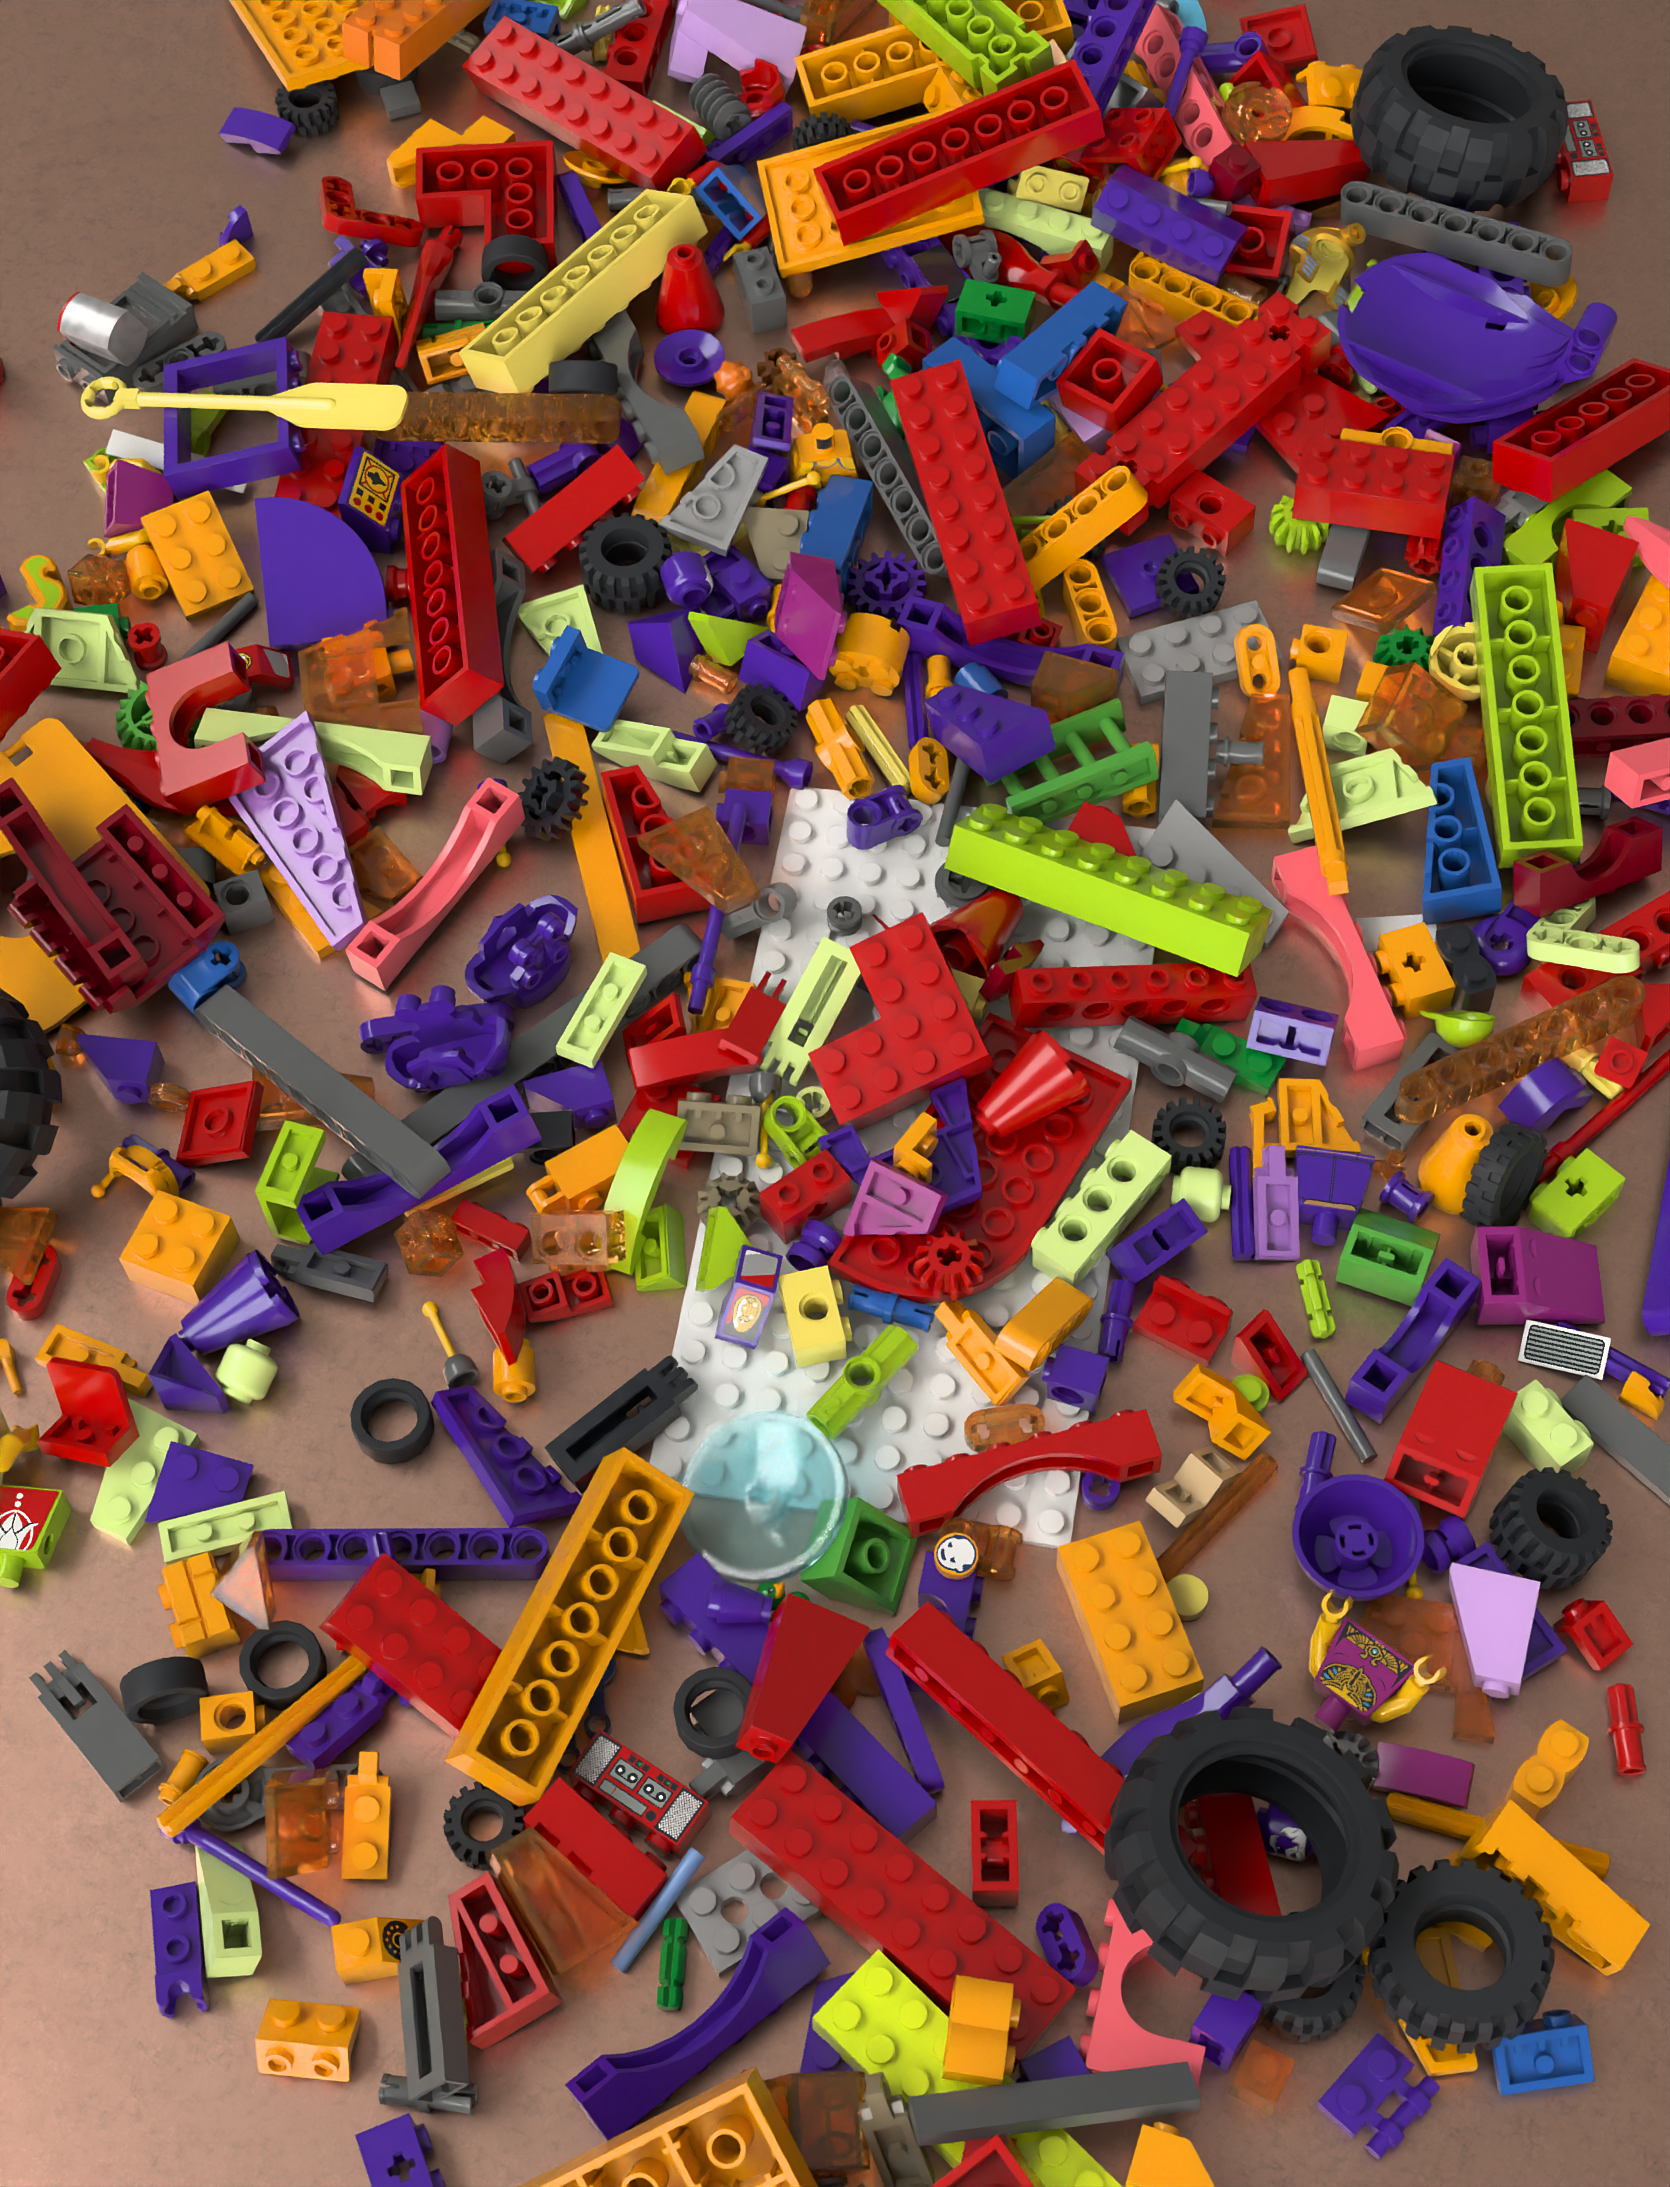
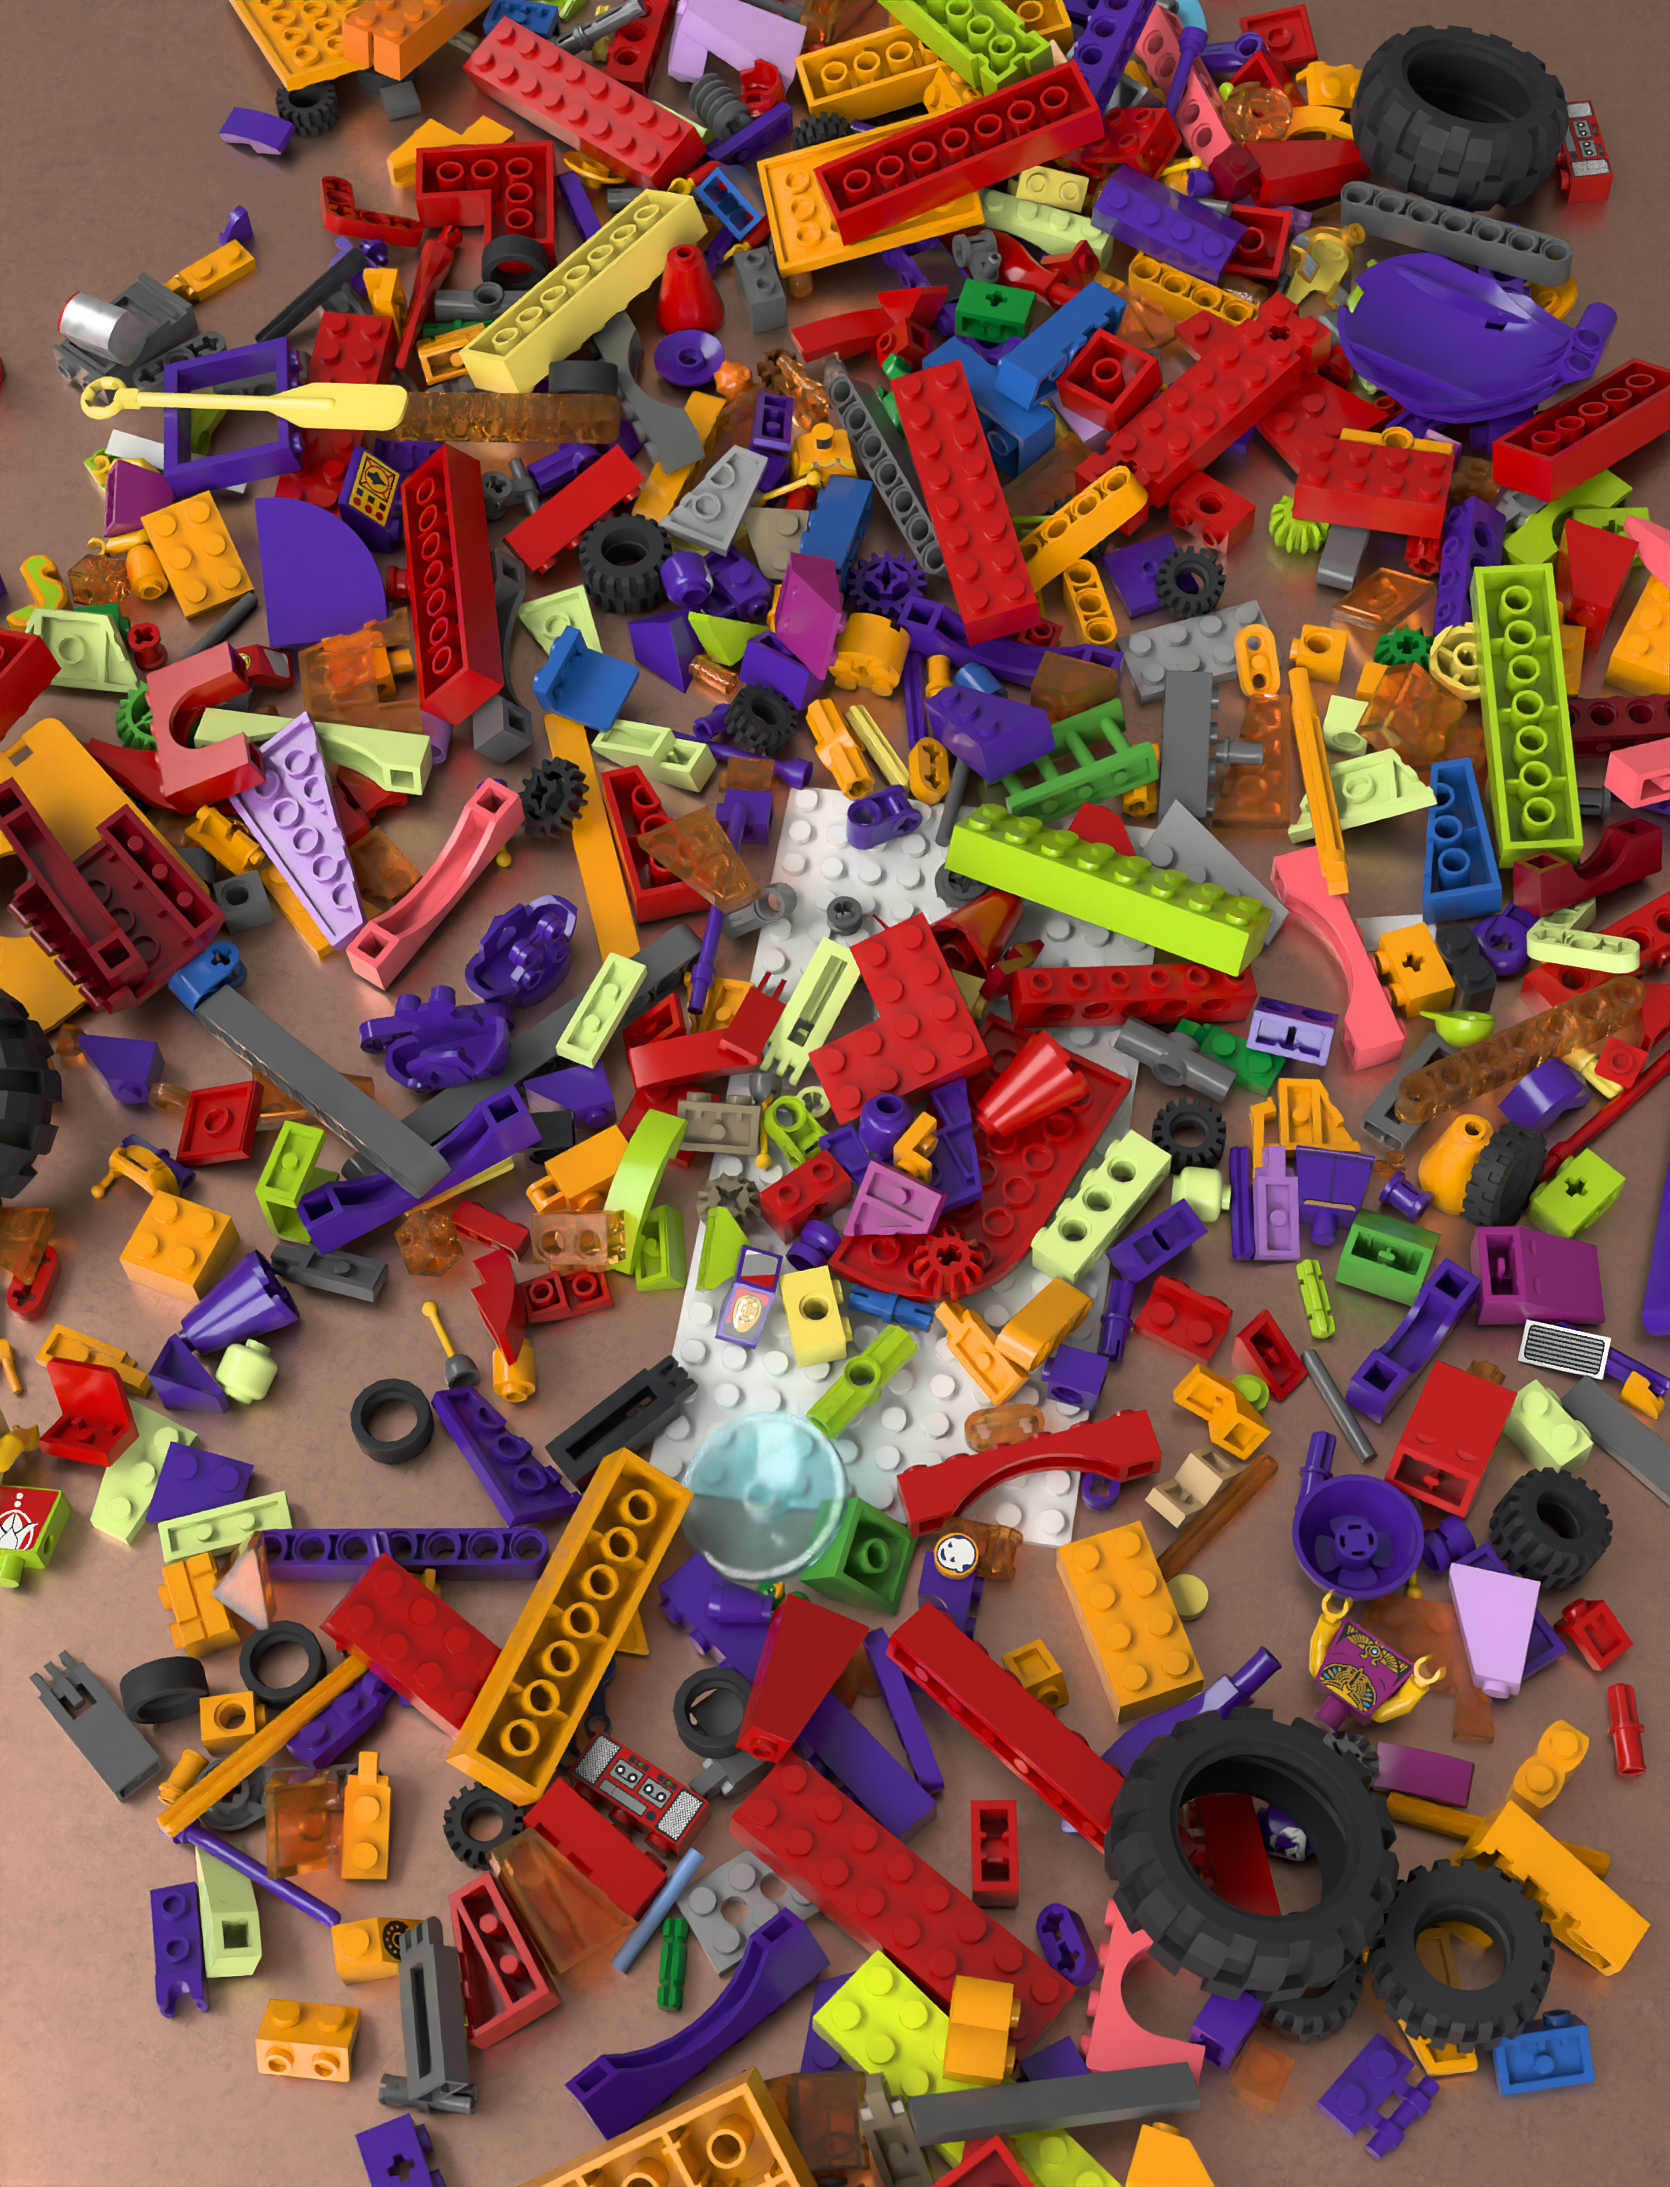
none -> dark purple head [859,1093,914,1155]

